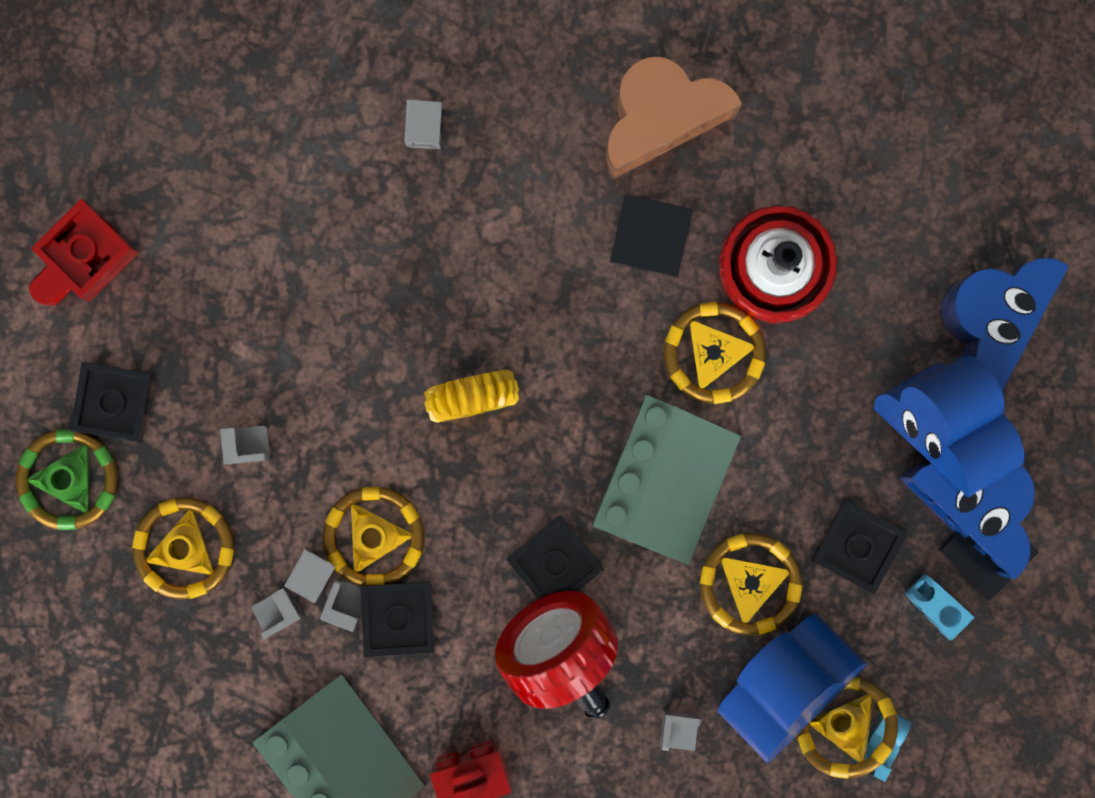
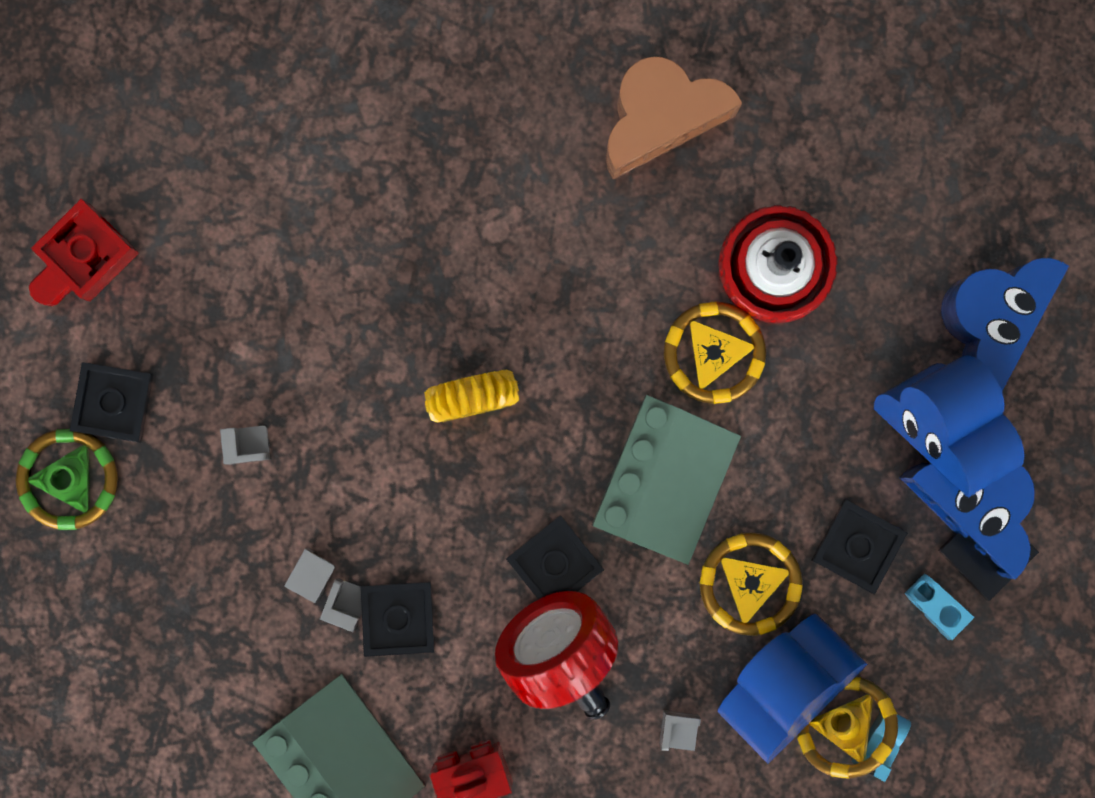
yellow piece [132,497,234,599] -> none
light grey panel [251,587,304,639] -> none
yellow piece [323,486,424,586] -> none
light grey panel [404,100,442,149] -> none
black tile [610,194,693,278] -> none

